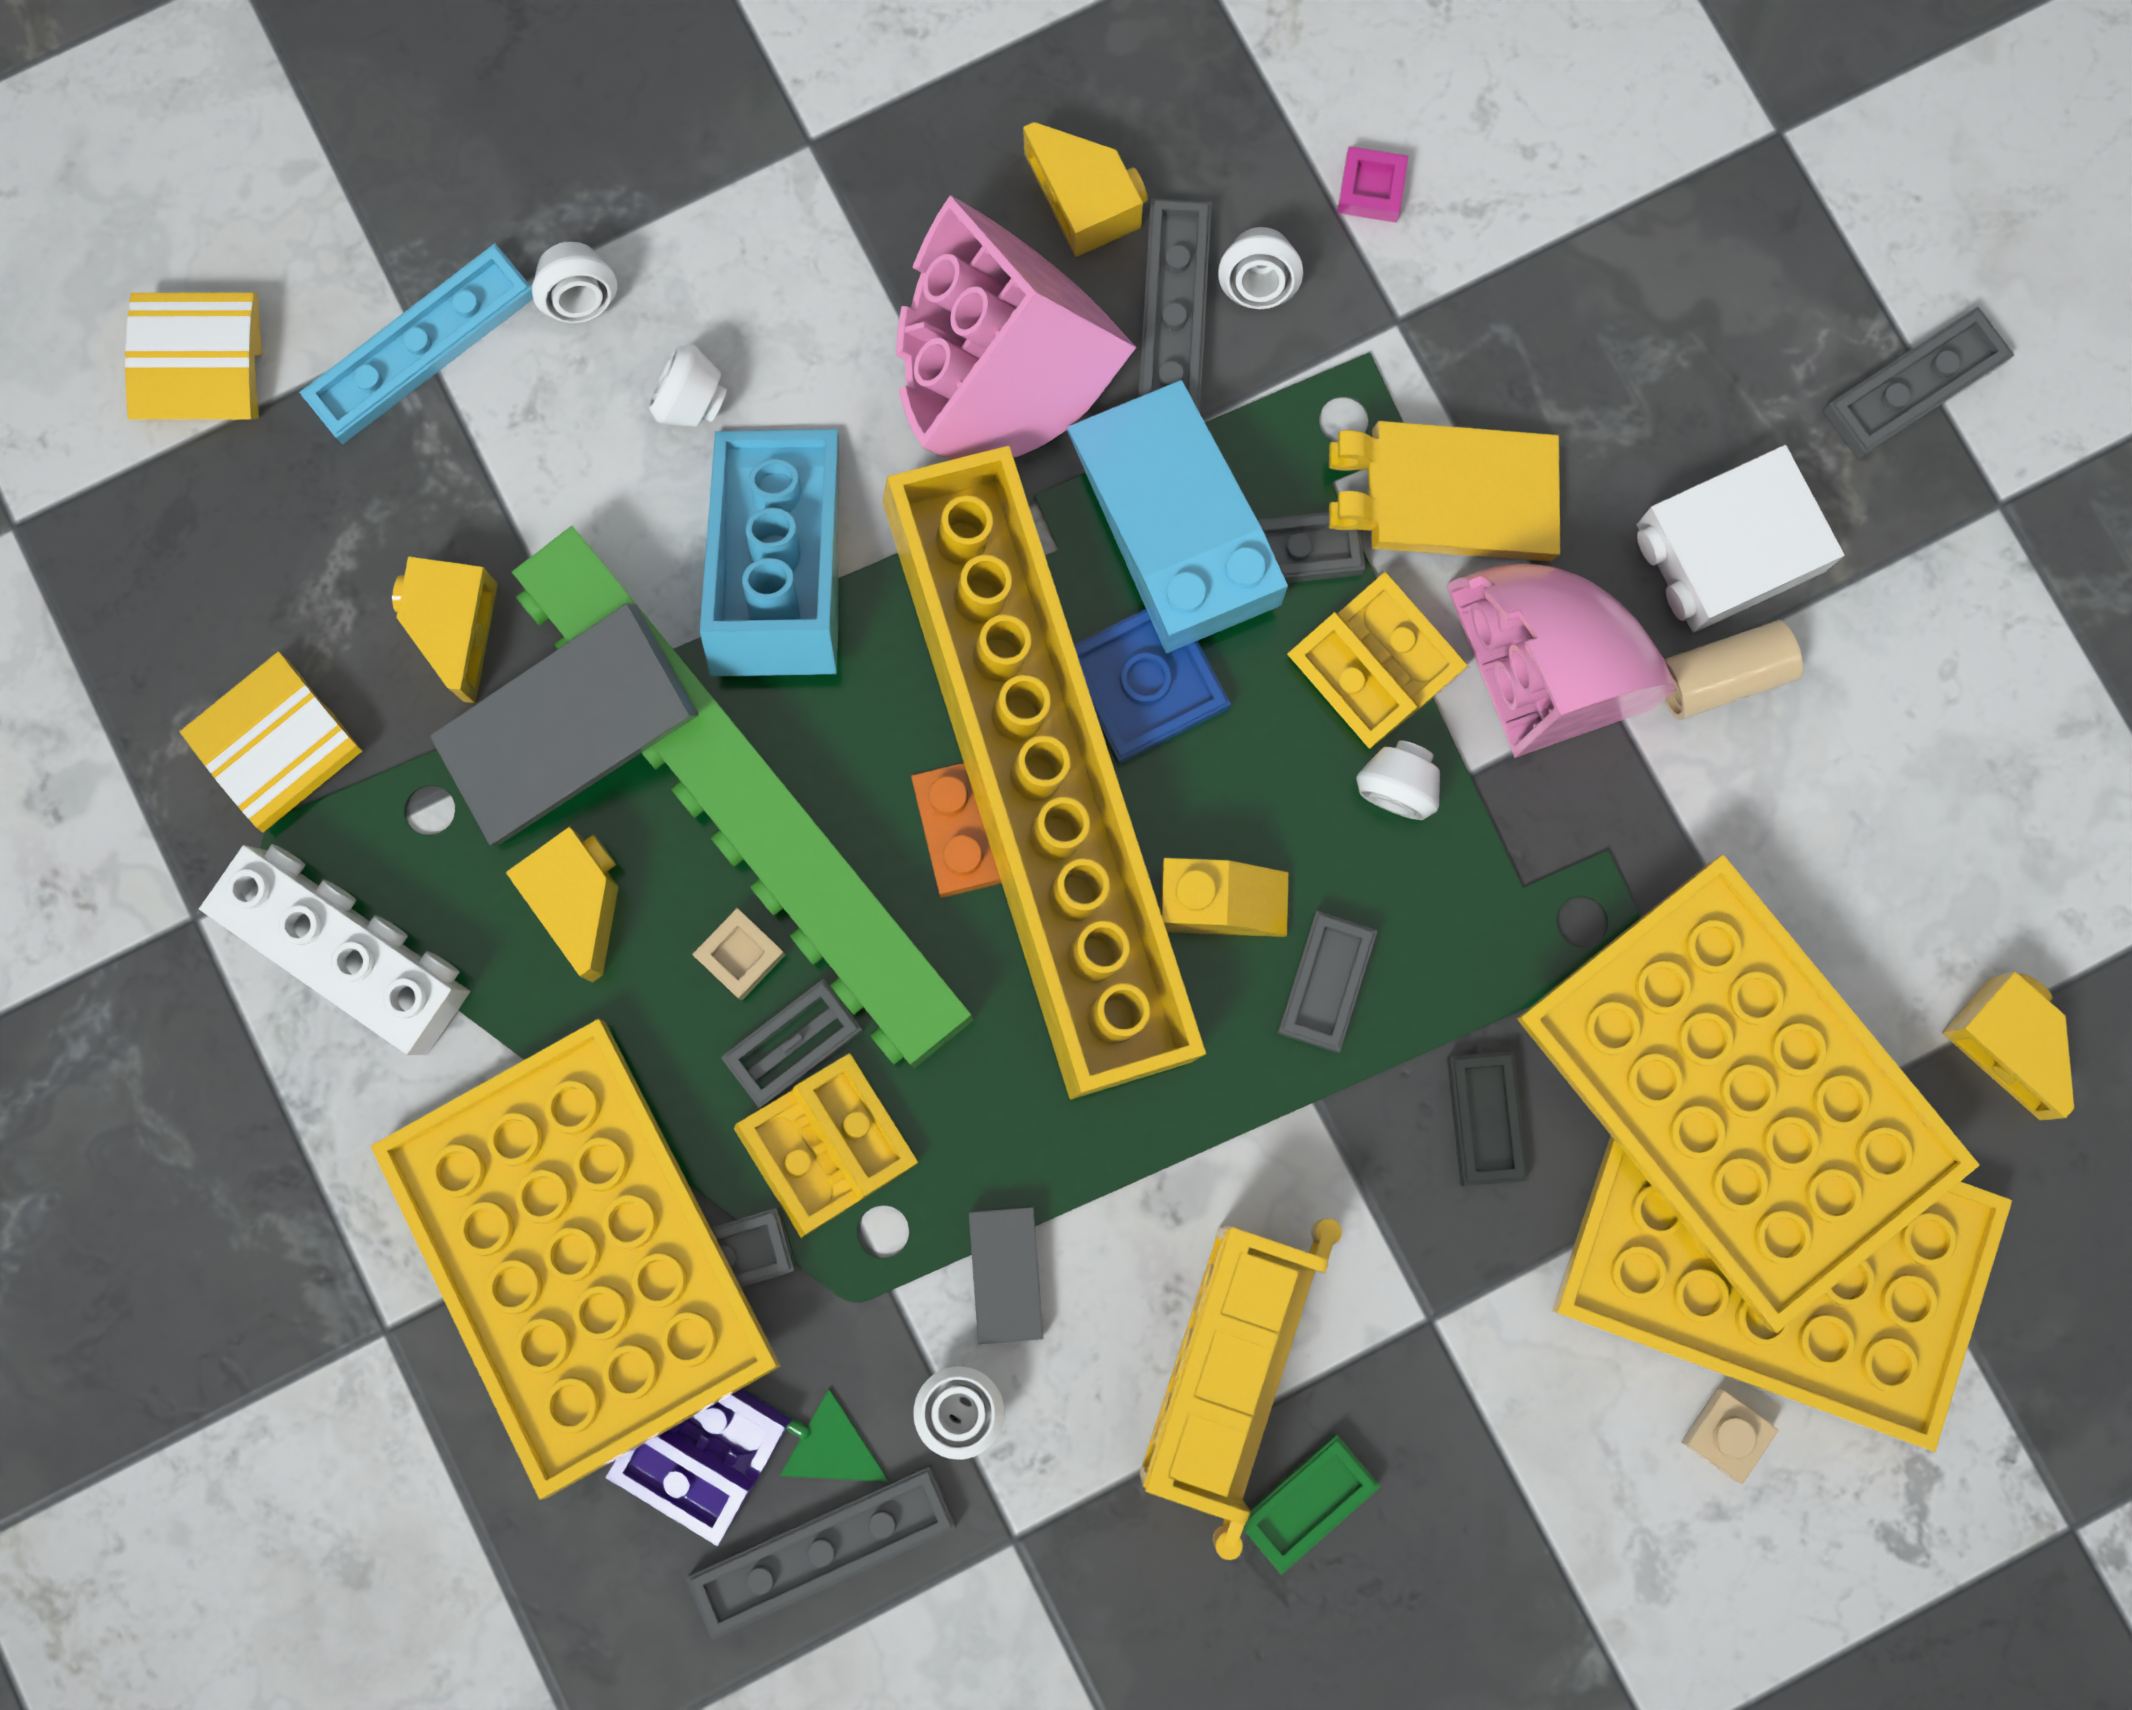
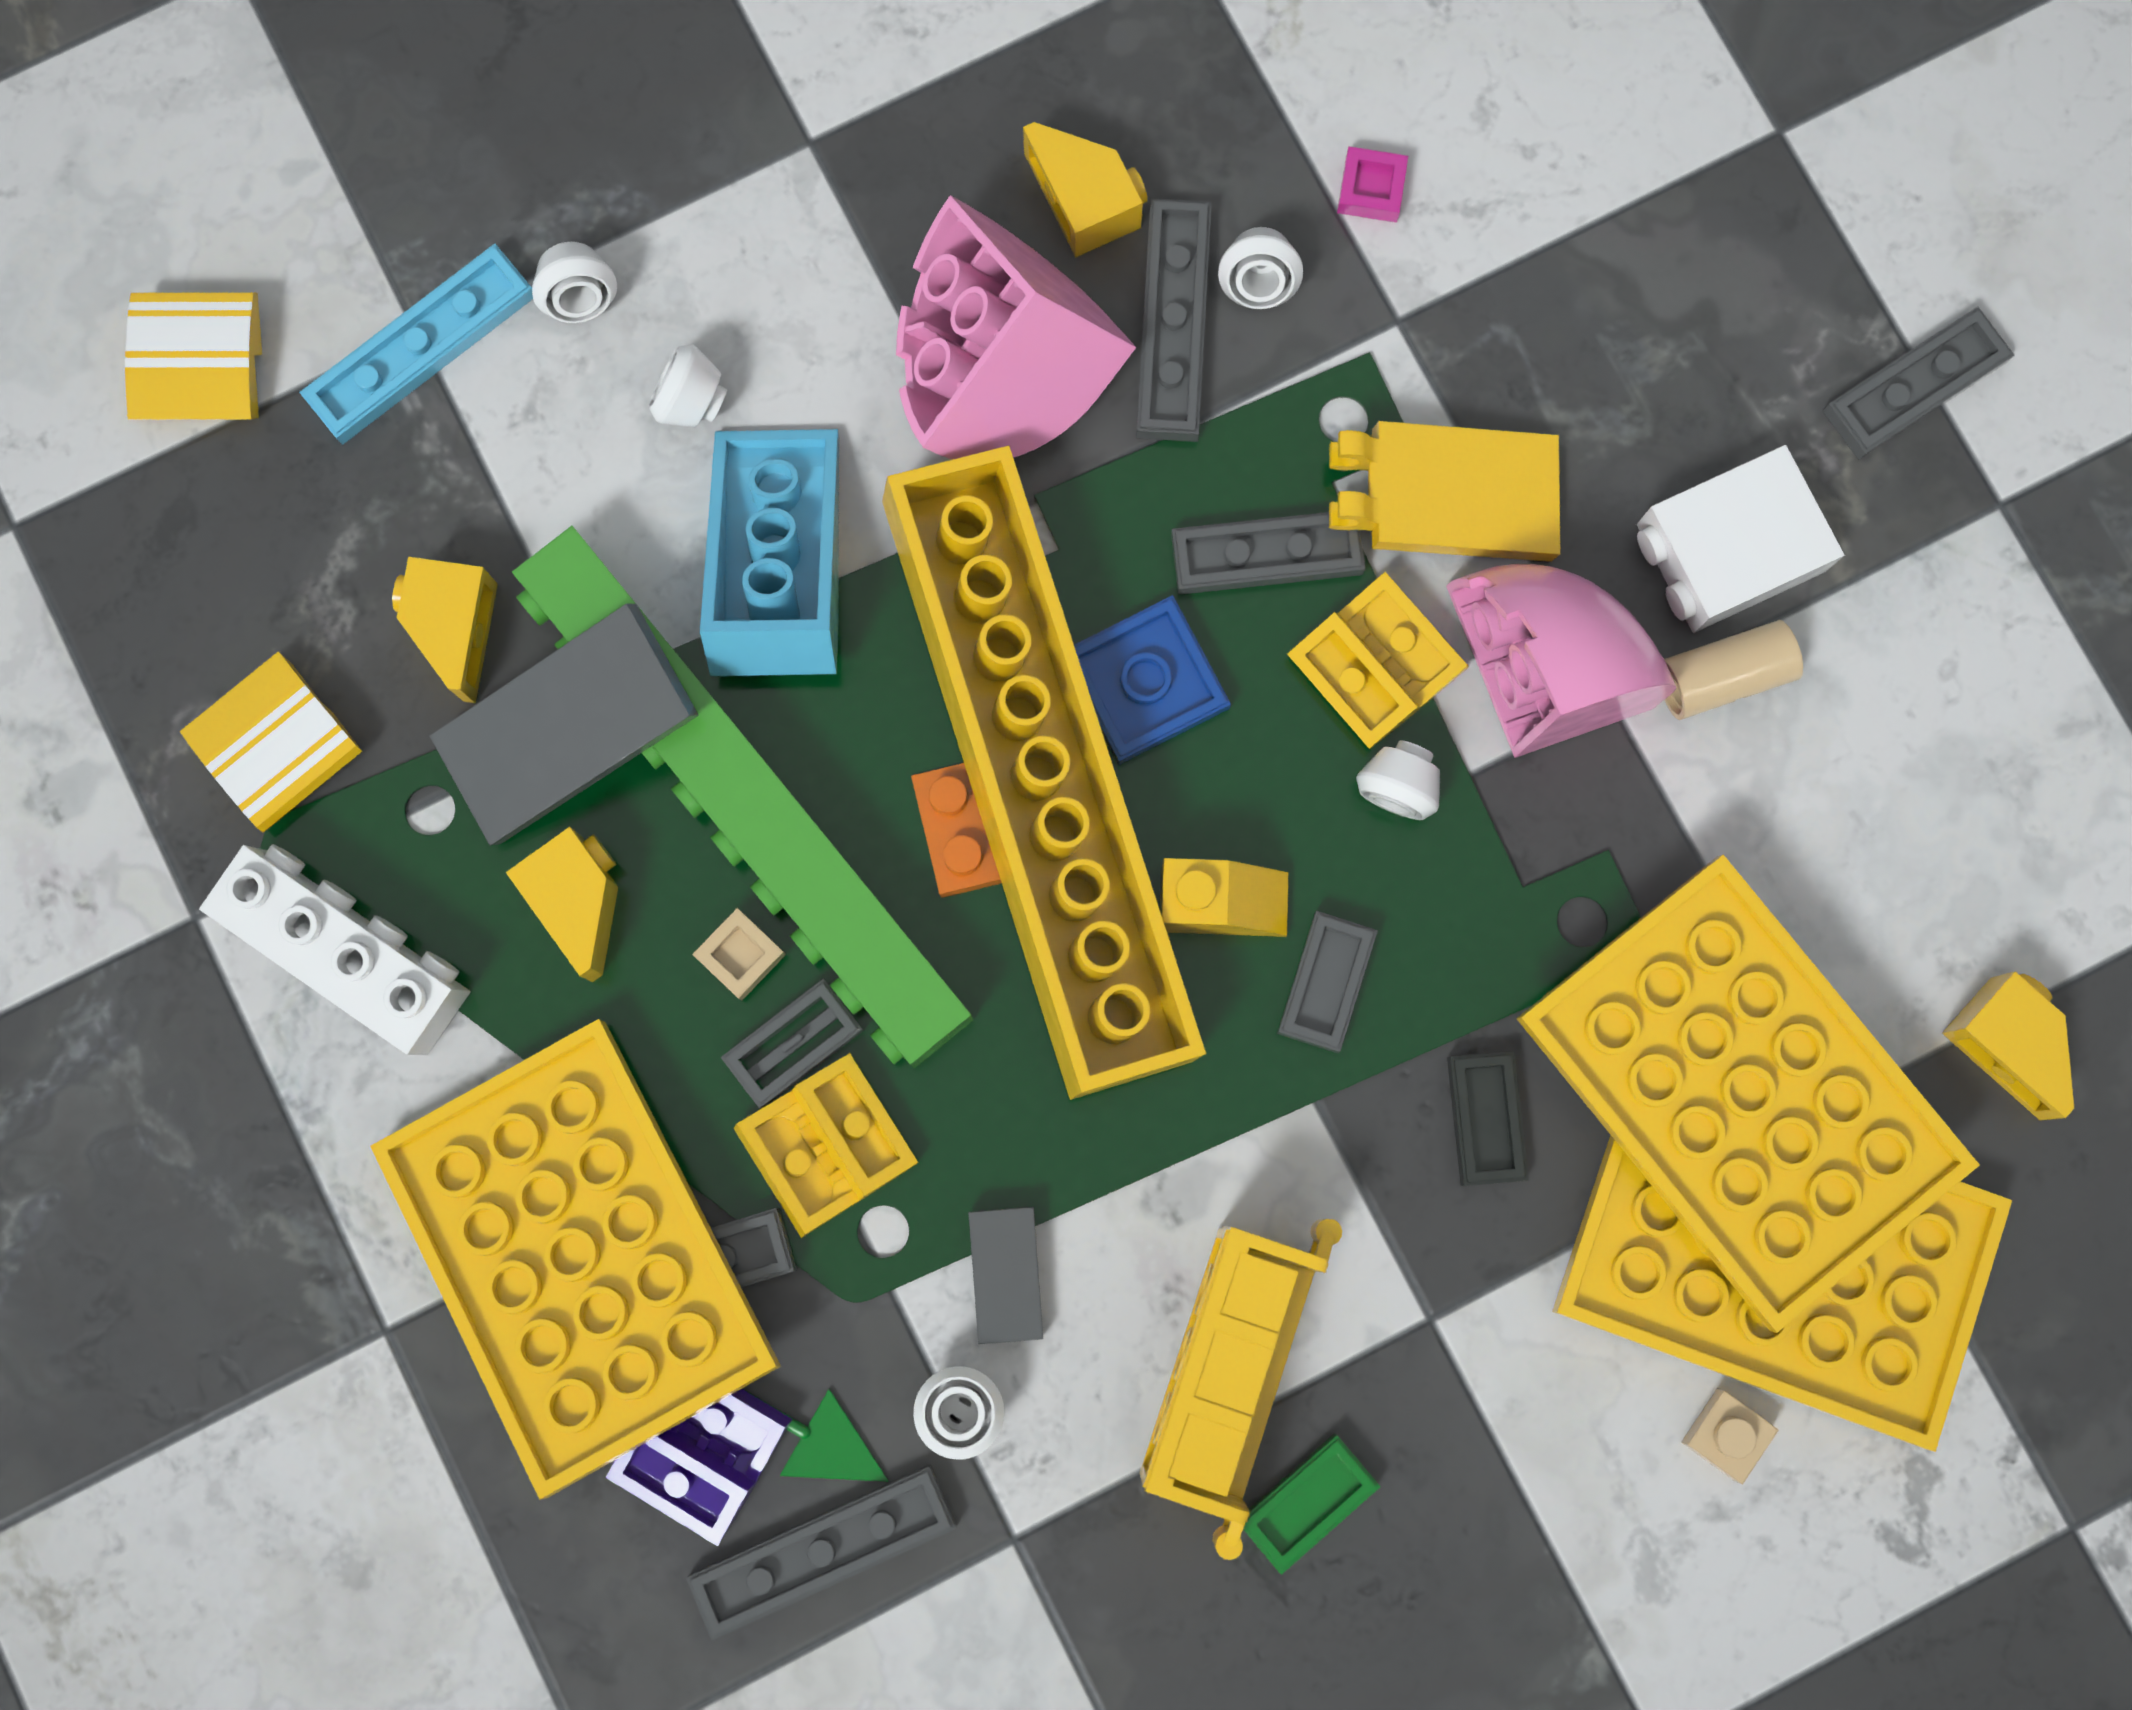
medium azure slope [1067,380,1288,654] -> none

